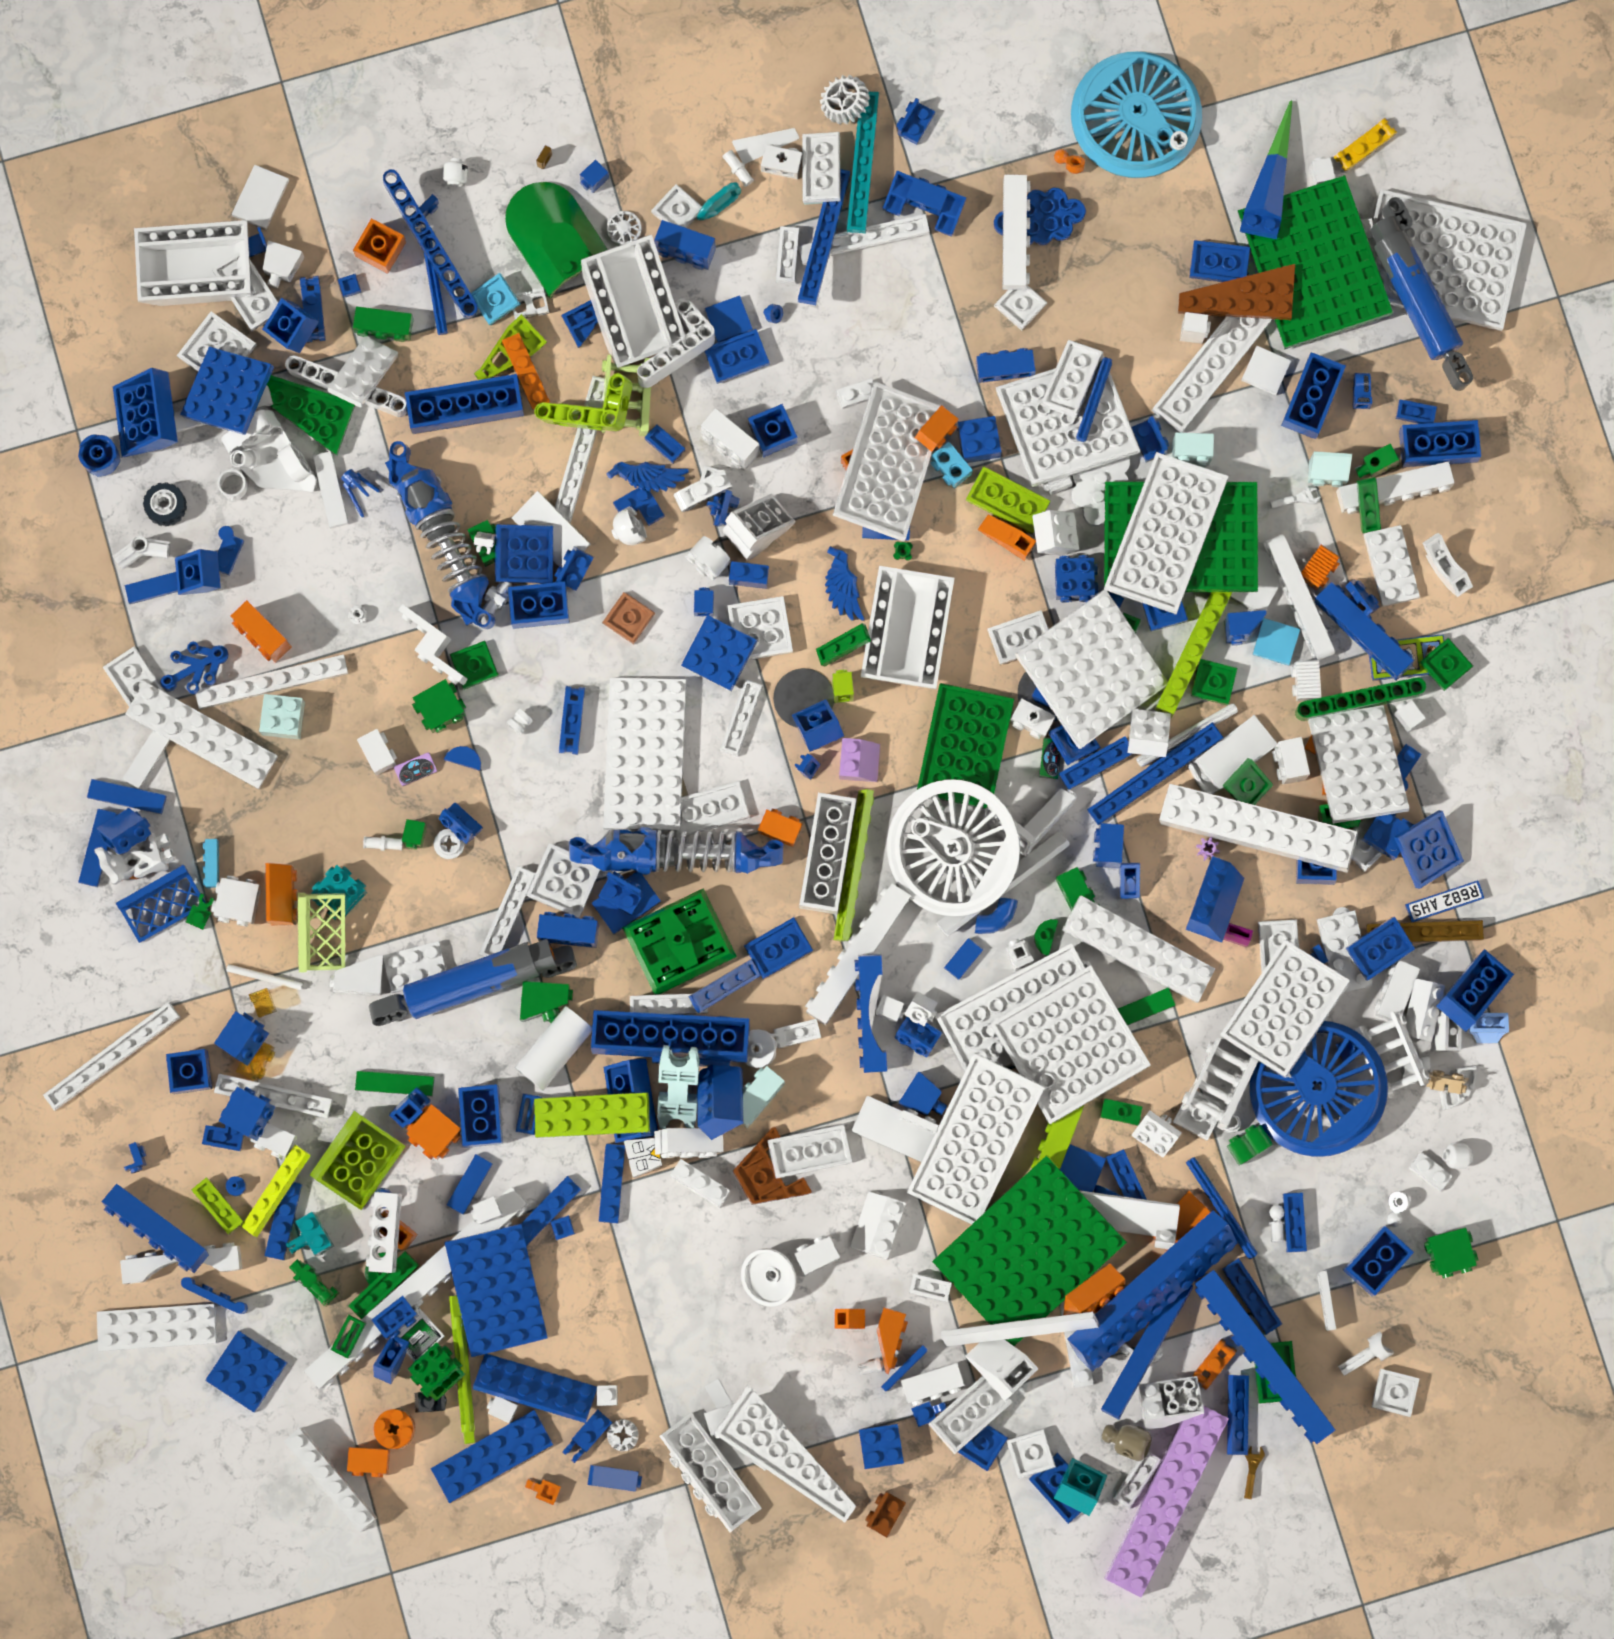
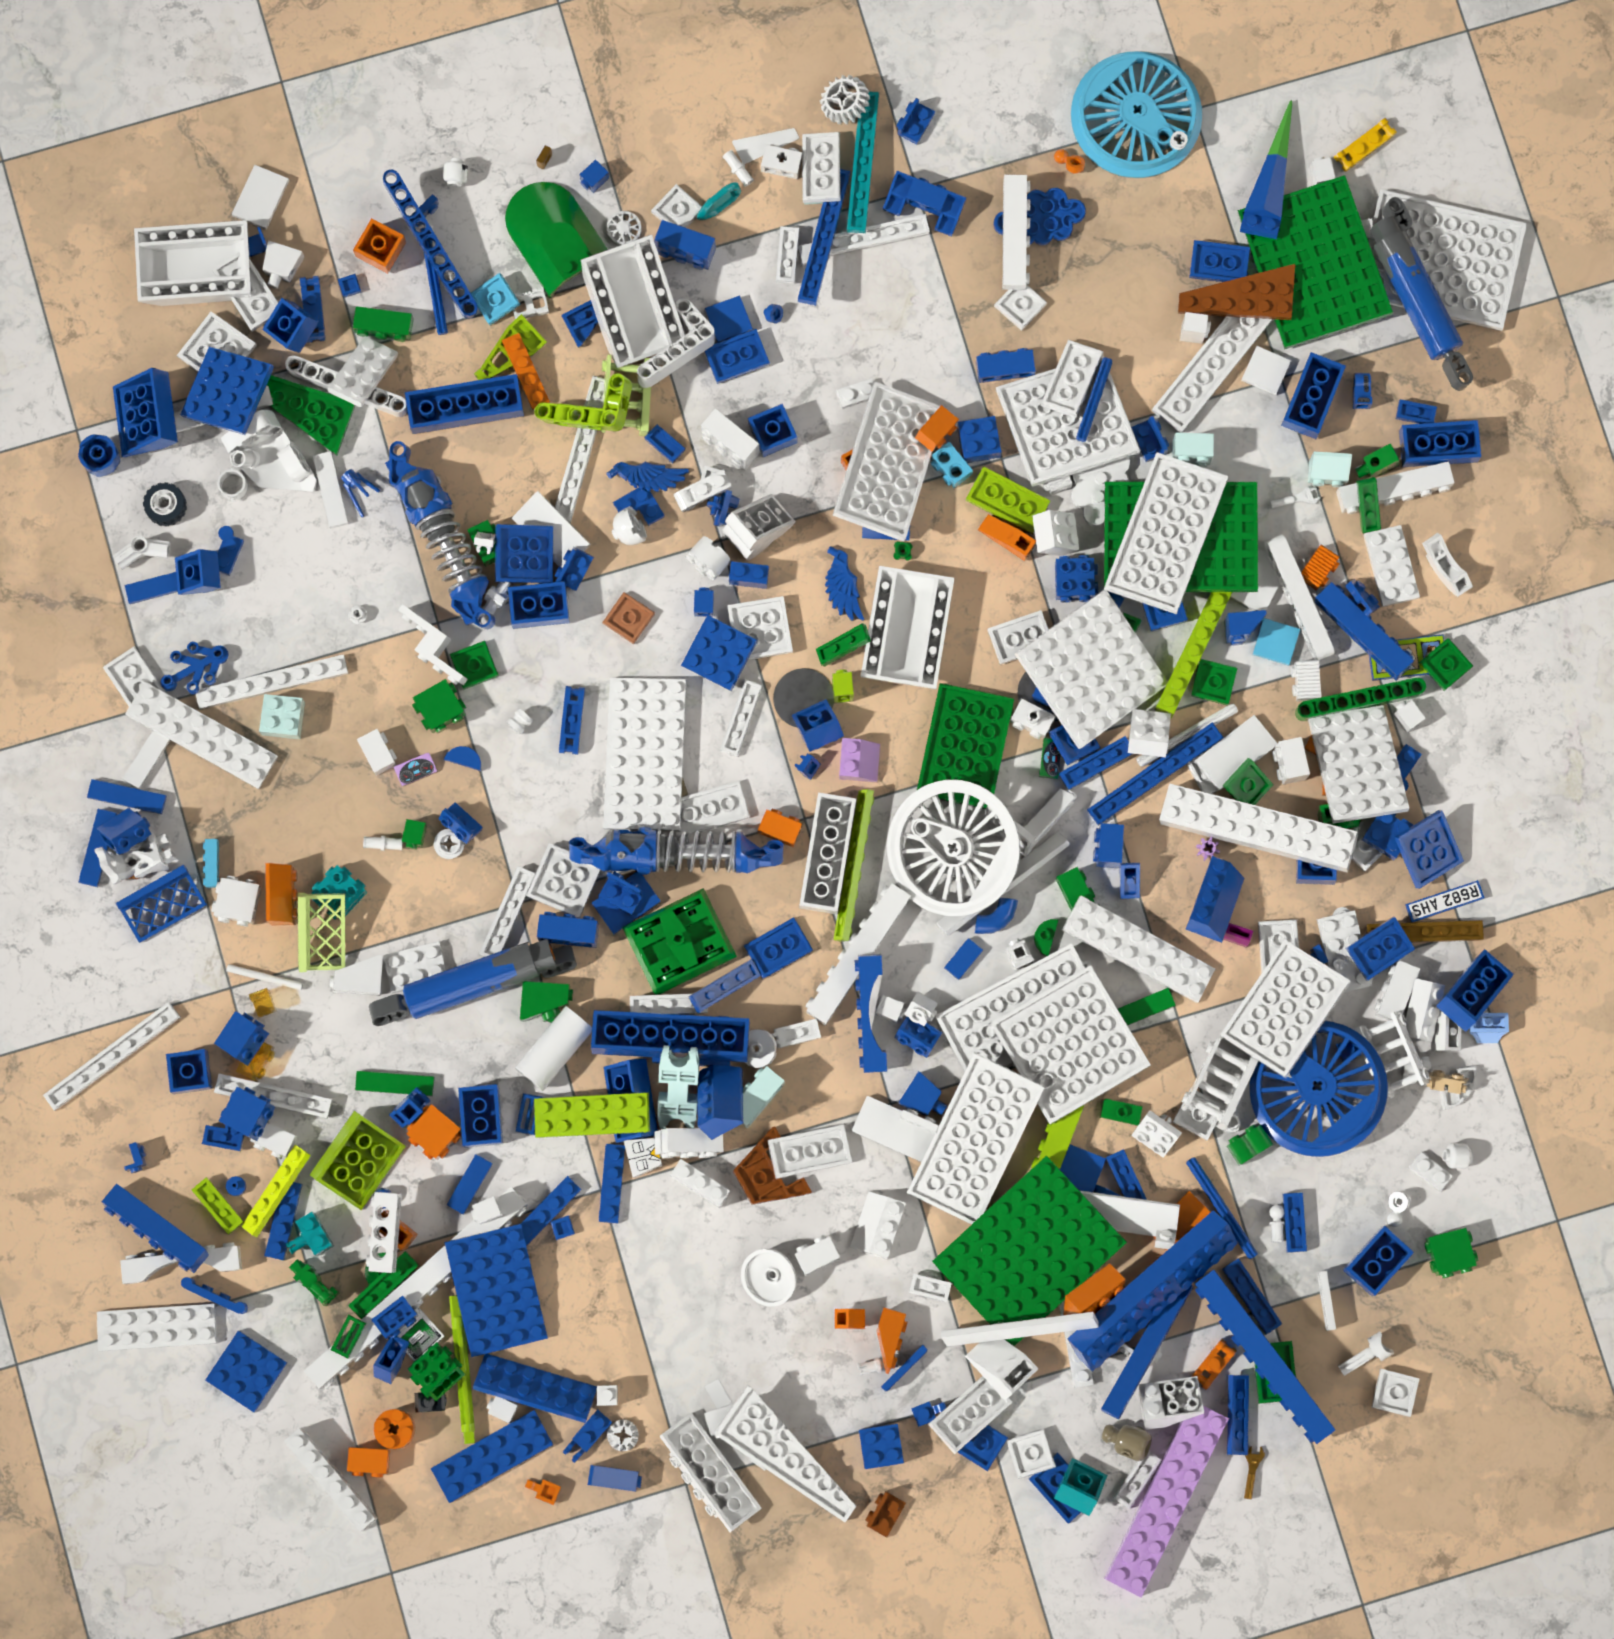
green plate [185,893,214,930] -> none
orange brick [230,600,292,663] -> none
white brick [901,1363,964,1406] -> none

